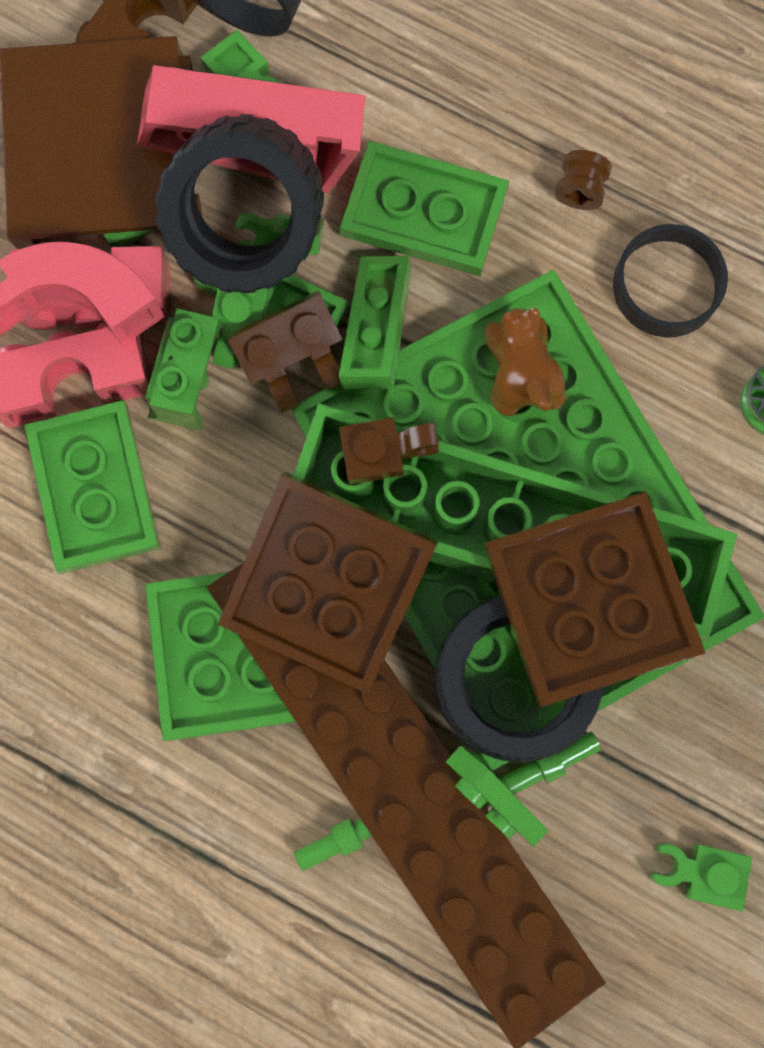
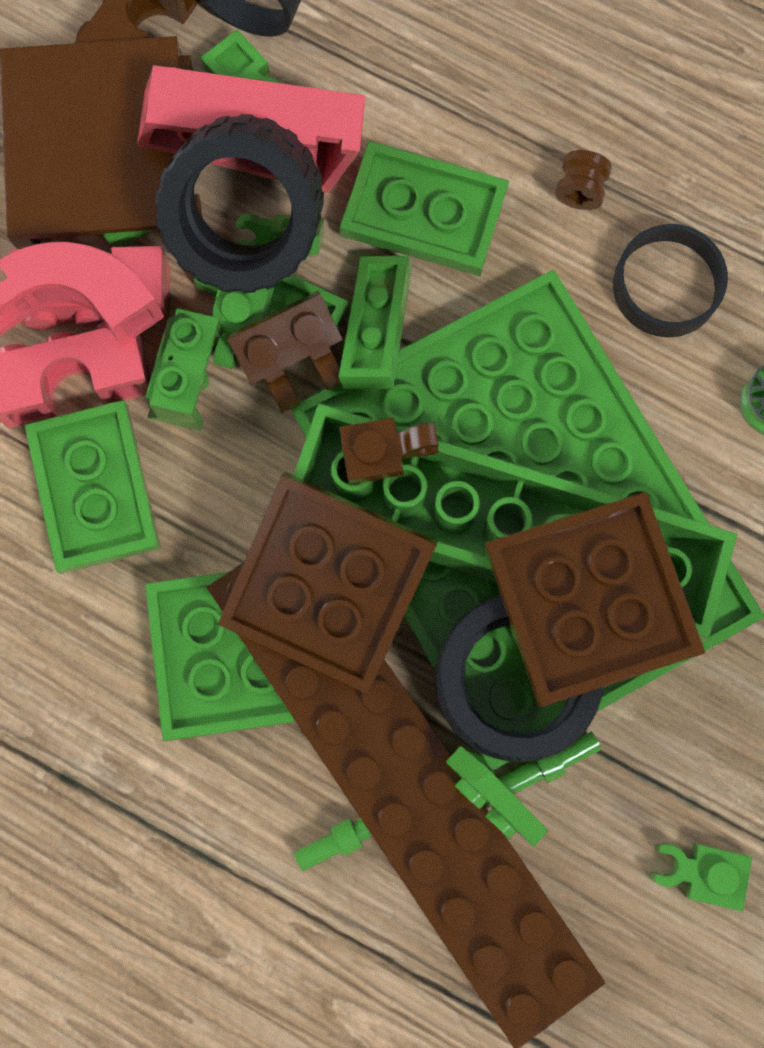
dark orange animal [484,308,567,416] -> none

